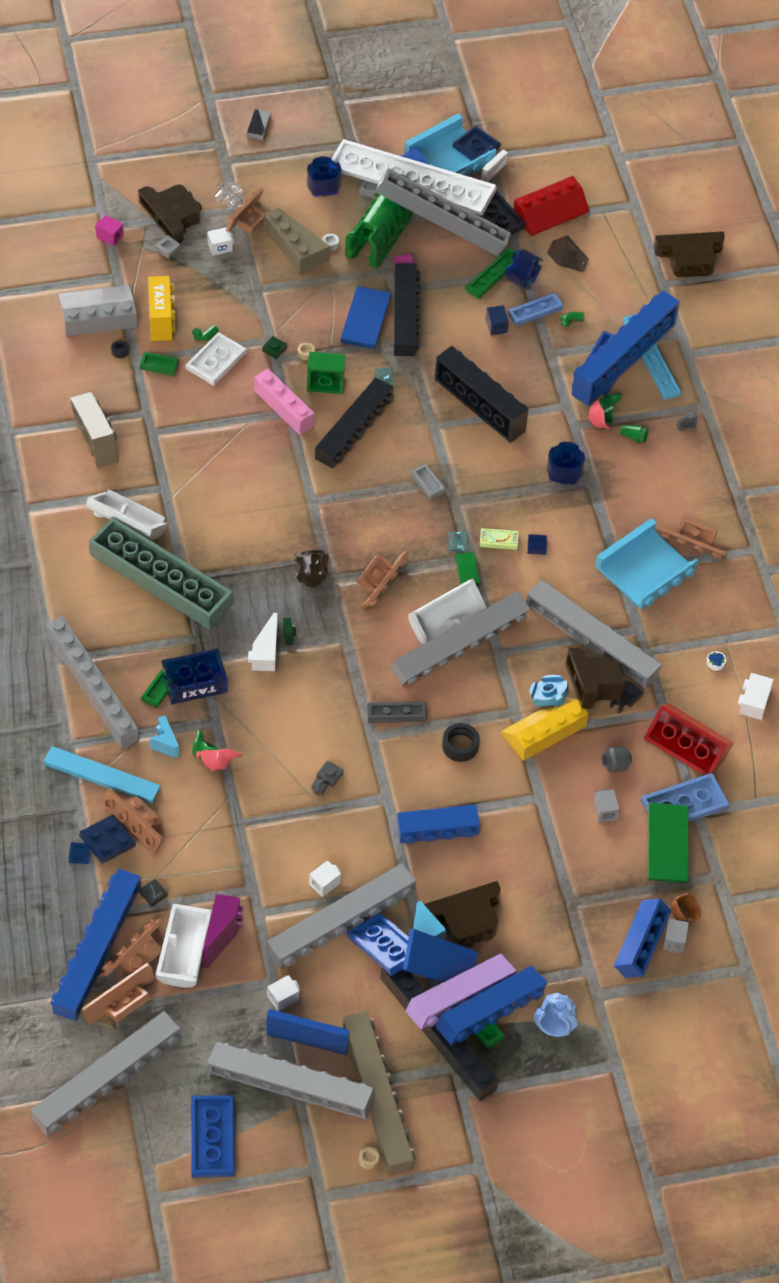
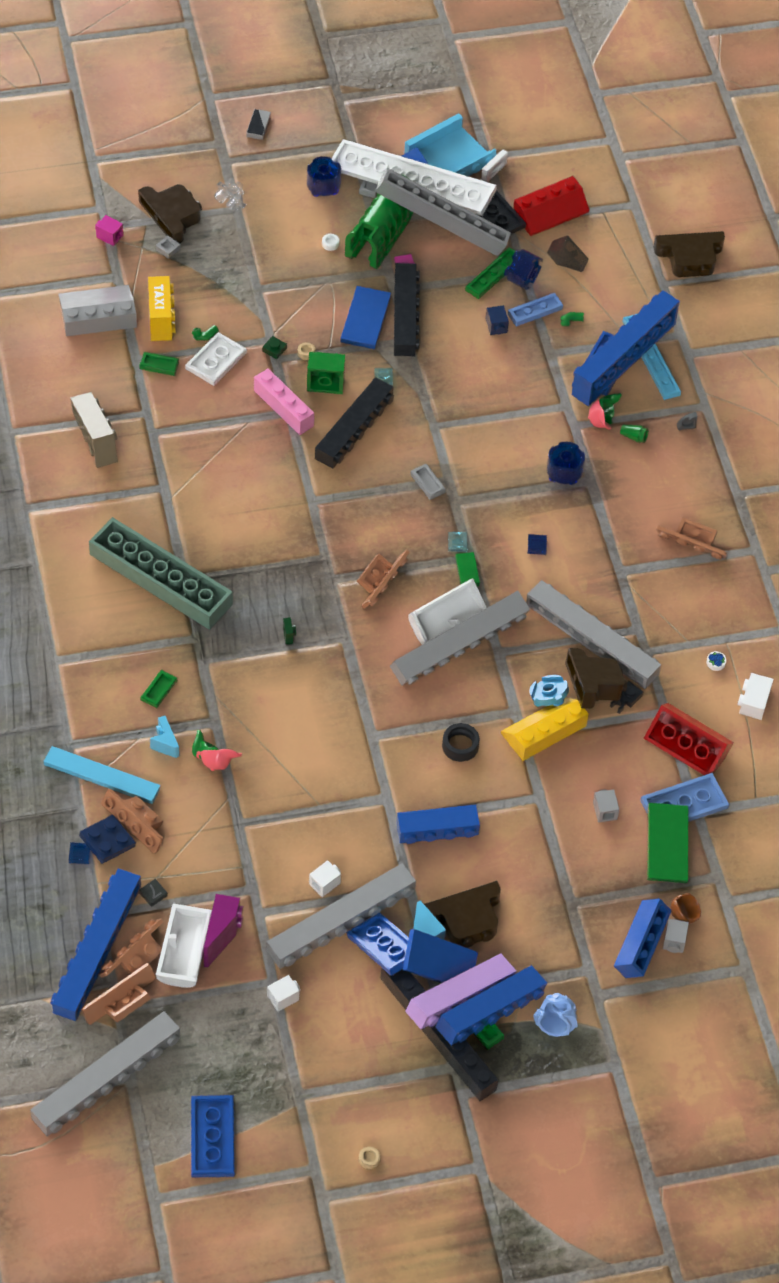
light grey brick [46,616,138,749] -> none
white container [86,489,168,541] -> none
black tile [111,340,129,358] -> none
clear blue brick [161,649,228,705] -> none
white brick [207,227,235,256] -> none
light grey brick [207,1042,375,1120] -> none
nougat bracket [226,188,267,234] -> none
white slope [248,613,278,671] -> none
dark tan wedge [264,208,330,273] -> none
blue tile [266,1009,350,1056] -> none
dark brown helmet [293,550,329,588] -> none
dark grey plate [311,760,344,795] -> none
dark tan brick [342,1011,416,1175] -> none
dark grey tile [367,702,426,723] -> none
black brick [434,346,528,443] -> none
dark blue tile [452,126,501,161] -> none
yellowish green tile [480,528,518,550] -> none
medium azure panel [595,518,698,610] -> none
dark grey head [601,746,632,772] -> none

